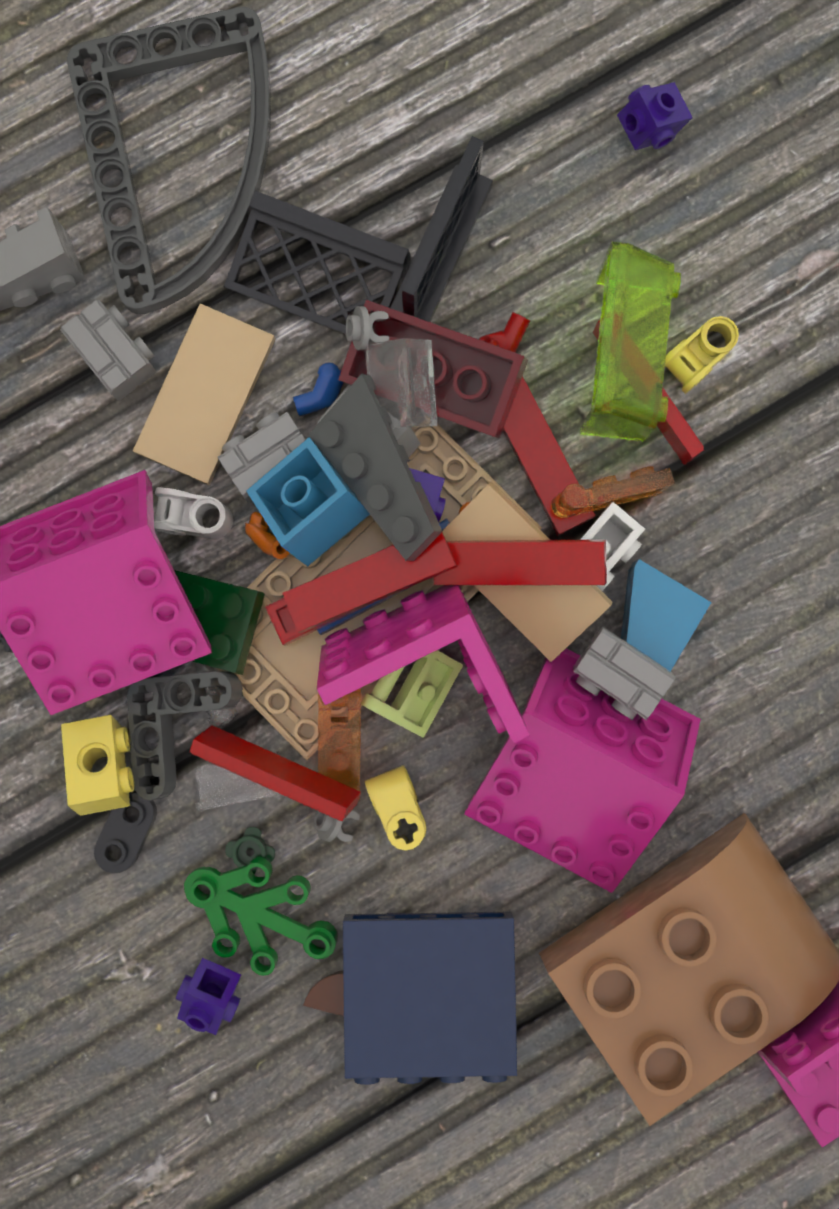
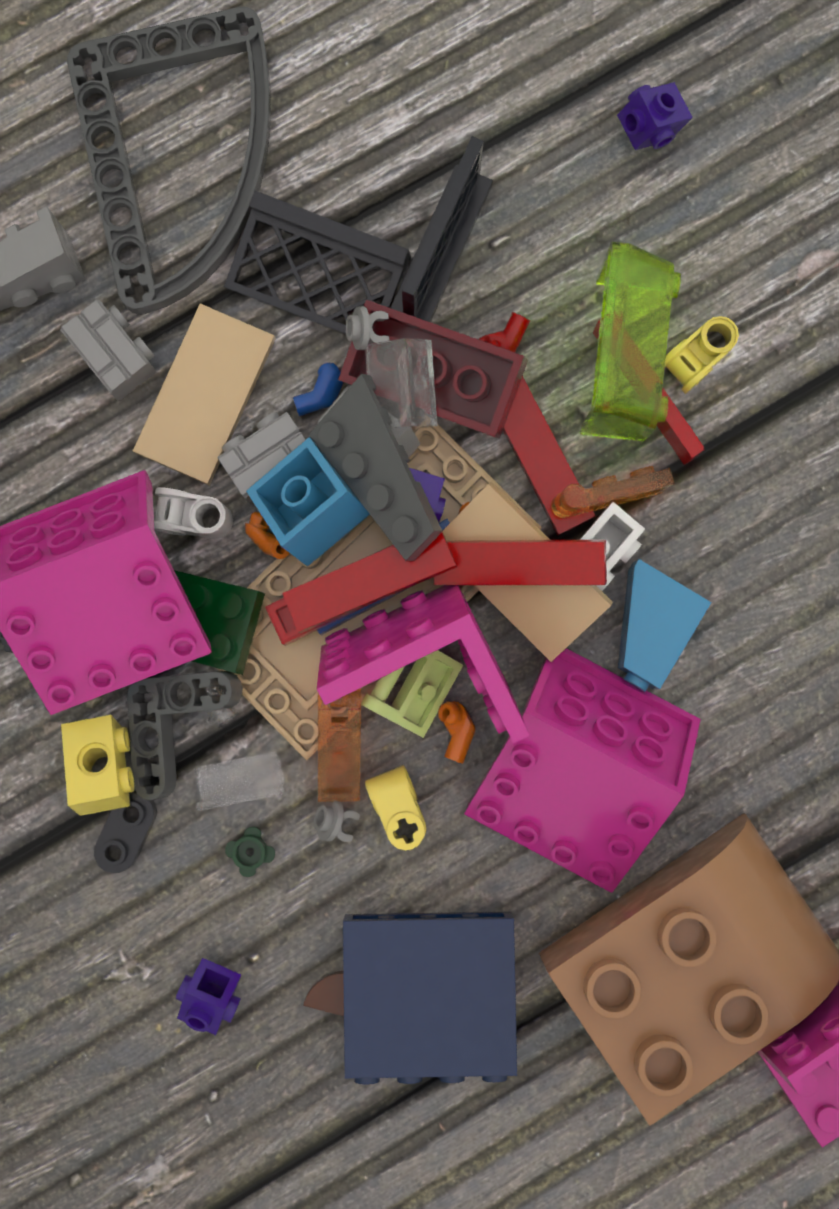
green plant [184,857,338,976] -> none
red tile [190,725,361,821] -> none
light grey brick [573,626,676,720] -> none
none -> orange arm [438,701,476,764]

